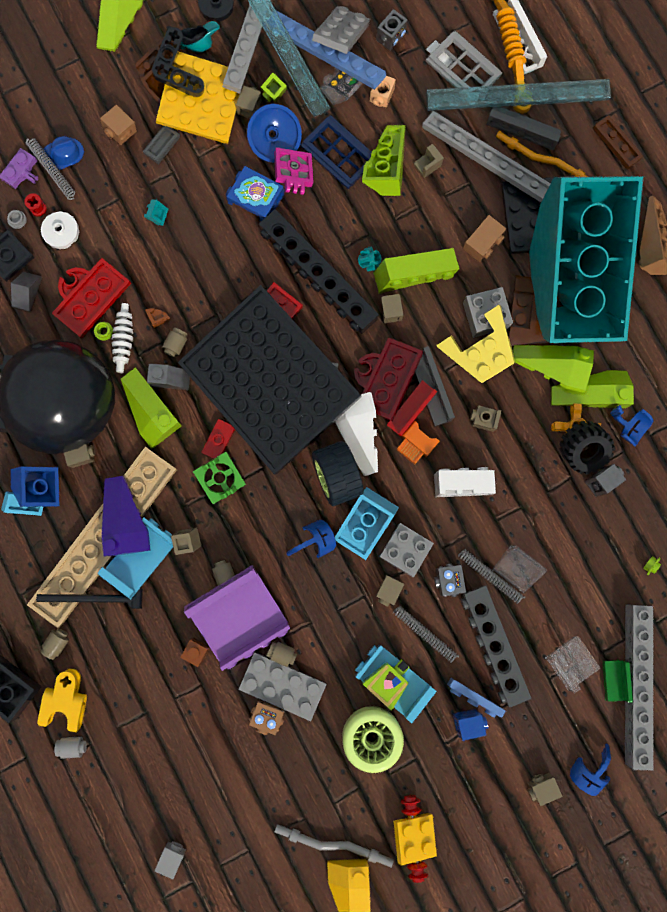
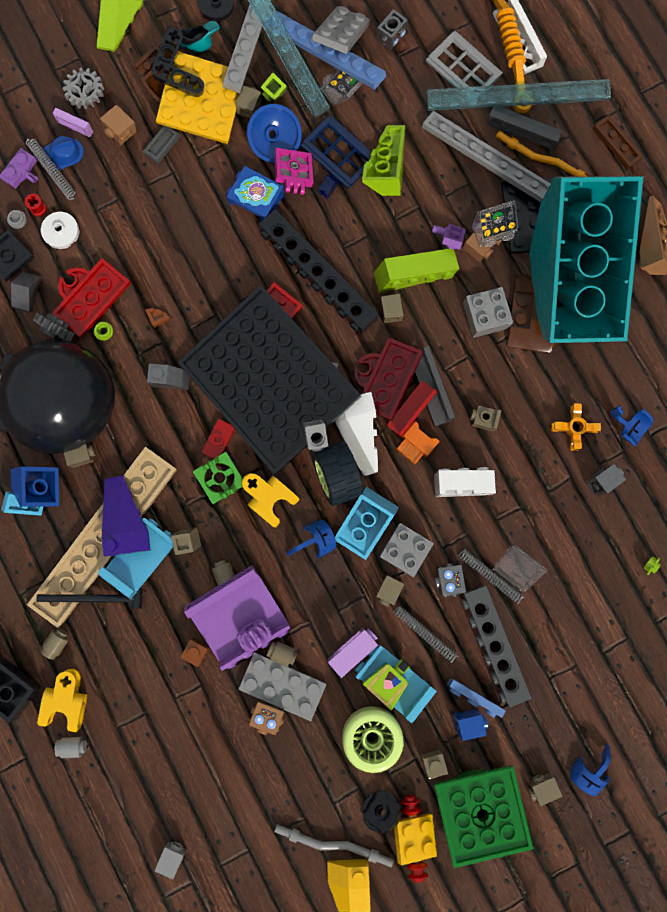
white piece [112,303,133,373] -> none
lime wedge [121,367,182,449] -> none
teal tile [144,200,168,226] -> none
dark tan brick [162,327,187,357] -> none
teal gear [358,247,381,272] -> none
light nougat brick [370,76,396,108] -> none
dark tan panel [414,144,444,178] -> none
white sticker [426,40,454,67] -> none
light yellow wing [436,304,515,383] -> none
lime wedge [513,345,594,393] -> none
clear bracket [545,636,600,694] -> none
lime wedge [551,370,634,408] -> none
black tyre [559,421,615,474] -> none
green panel [602,660,633,703] -> none
light grey brick [625,605,653,770] -> none
none -> dark grey gear [33,312,75,341]
none -> lavender tile [53,108,93,137]
none -> light grey gear [63,68,104,109]
none -> medium lavender gear [237,619,272,652]
none -> yellow piece [242,473,299,528]
none -> light grey brick [303,419,328,451]
none -> clear blue piece [319,174,340,199]
none -> lavender window [328,628,378,678]
none -> black plate [362,790,401,834]
none -> dark tan brick [421,749,448,779]
none -> medium lavender plate [432,224,466,249]
none -> green piece [434,765,533,868]
none -> slope [472,200,518,247]

